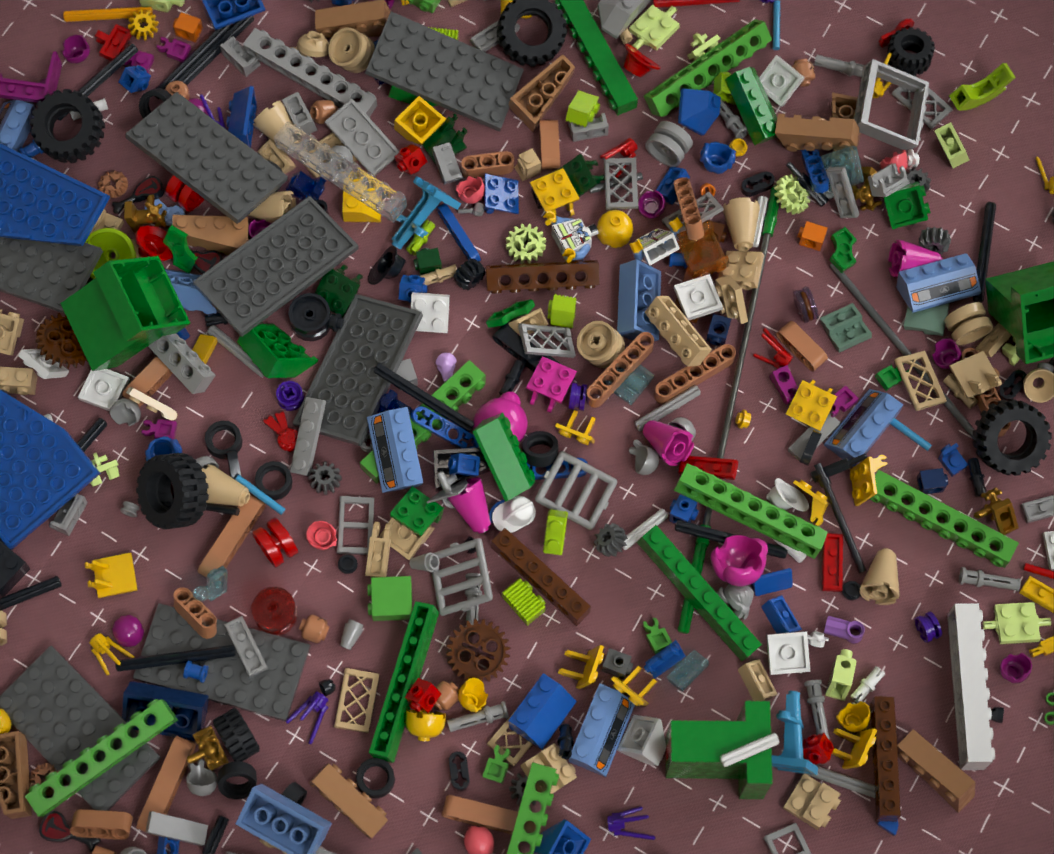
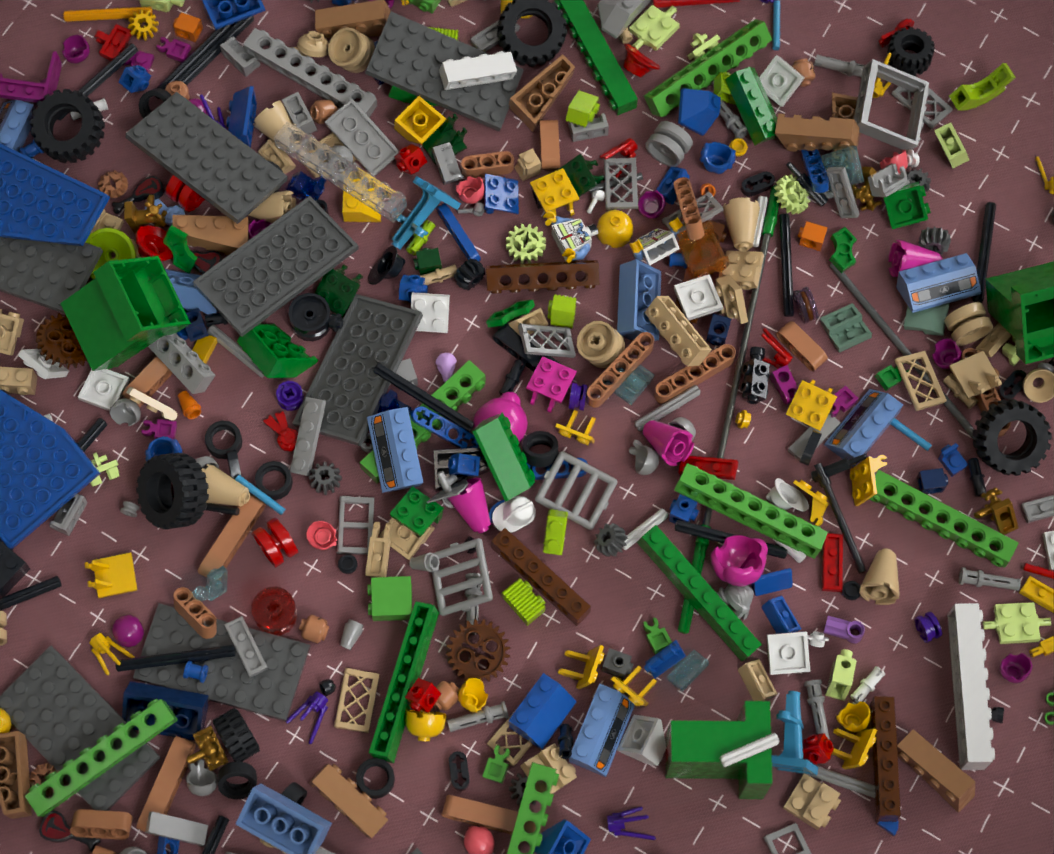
none -> orange cone [178,391,201,419]
none -> dark blue brick [185,308,209,342]
none -> white brick [439,51,517,90]
none -> white hand [587,190,605,214]
none -> black brick [740,347,770,404]
none -> black axle [779,213,794,317]

